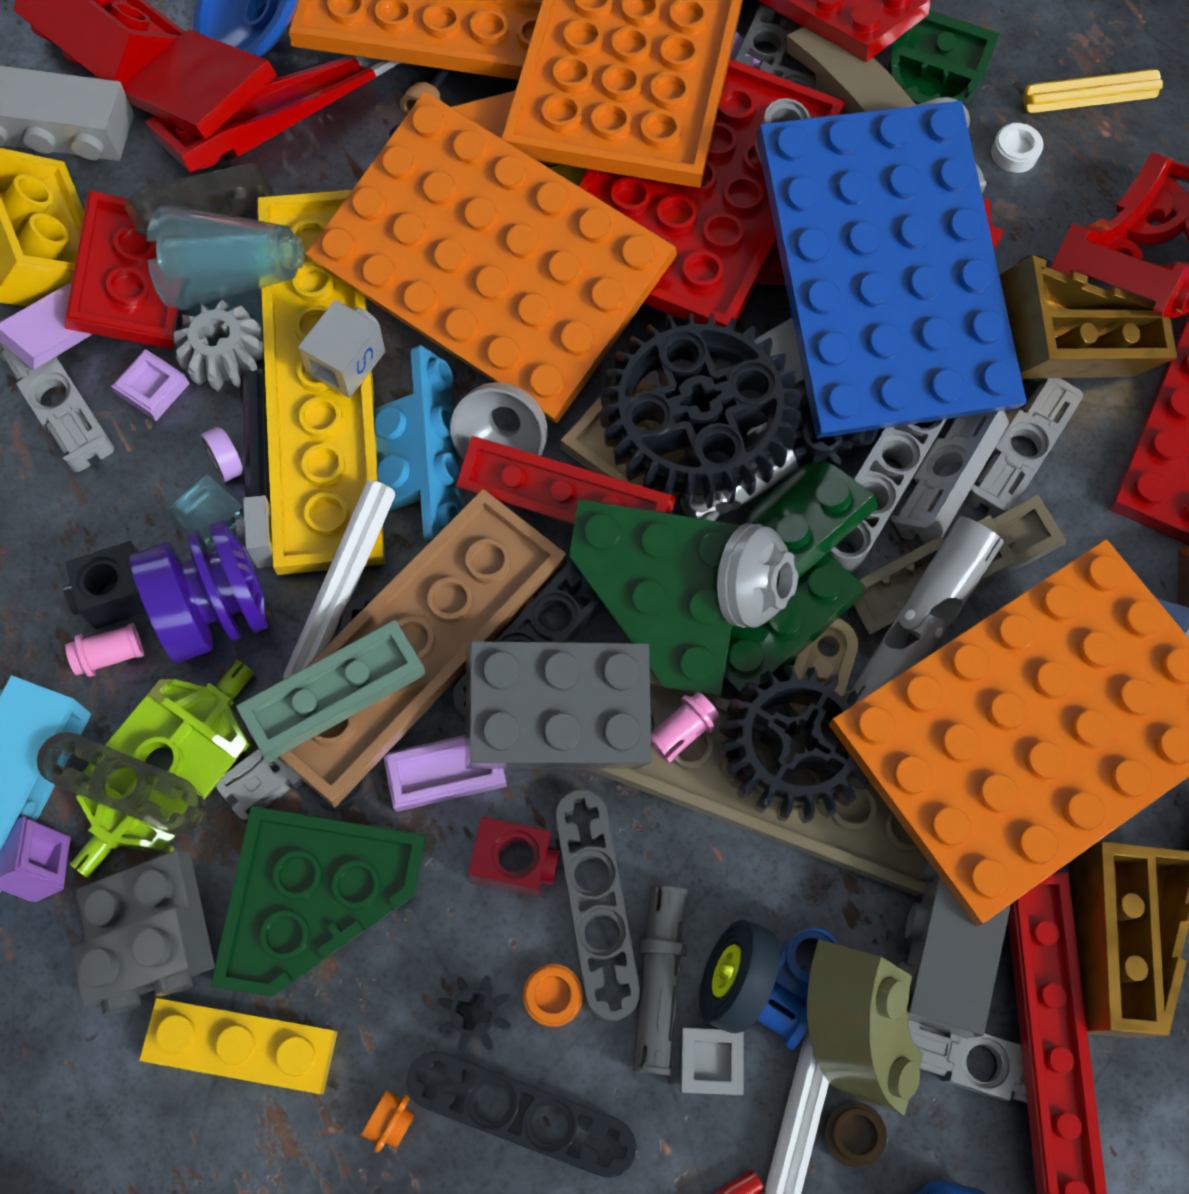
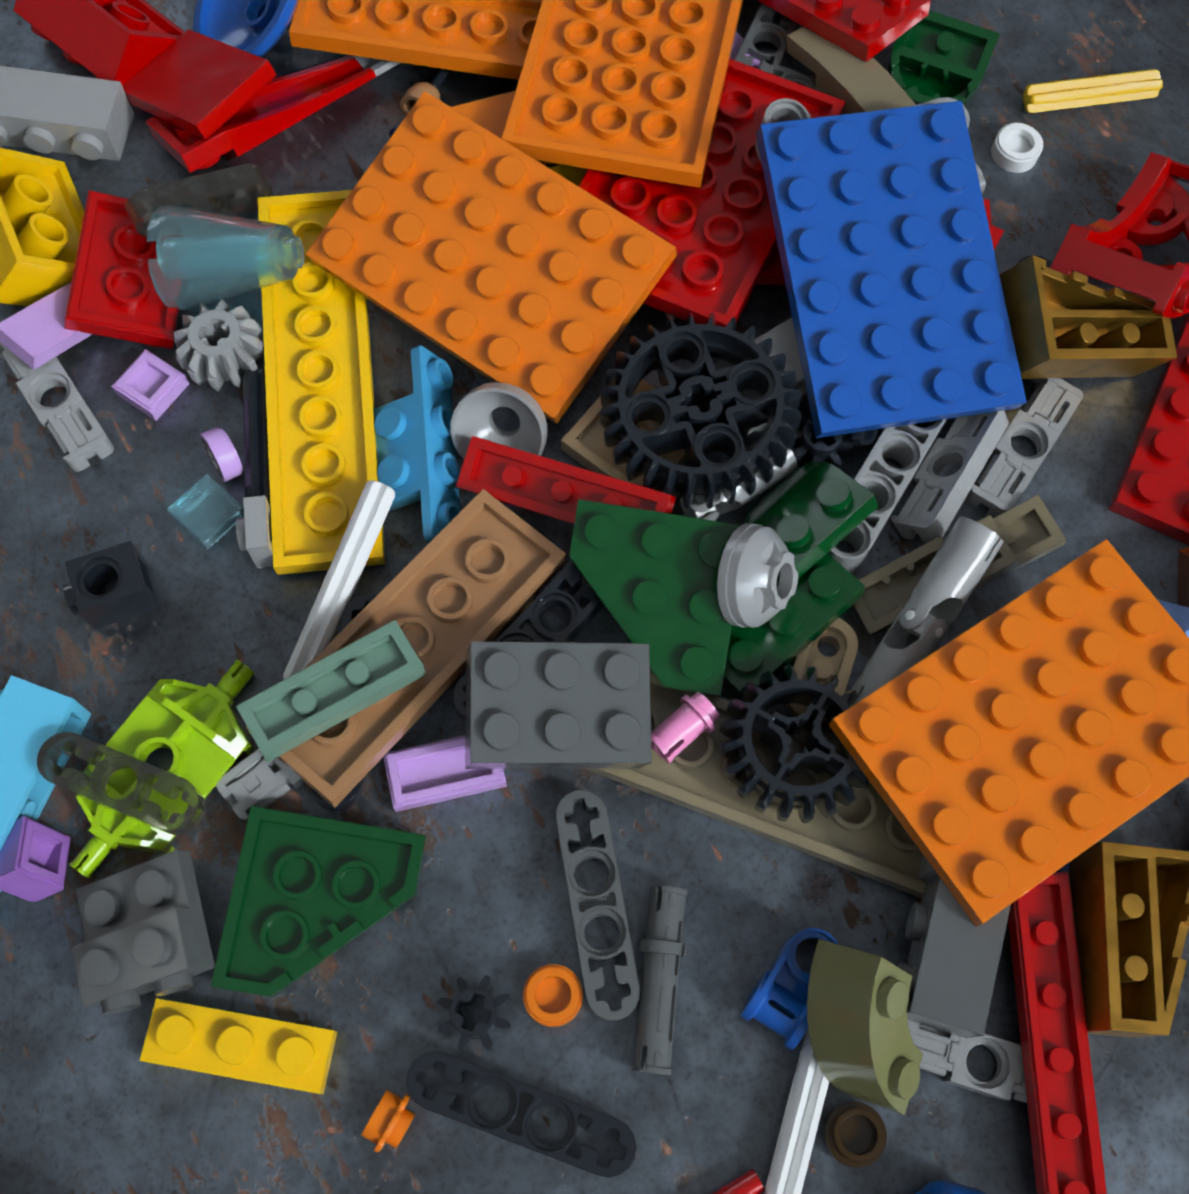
bright pink pin [65,623,144,678] -> none
dark purple wheel [130,520,269,664] -> none
light grey brick [298,300,386,398] -> none
dark red brick [468,817,560,898] -> none
light grey plate [680,1028,744,1095] -> none
black bush [699,919,779,1034] -> none

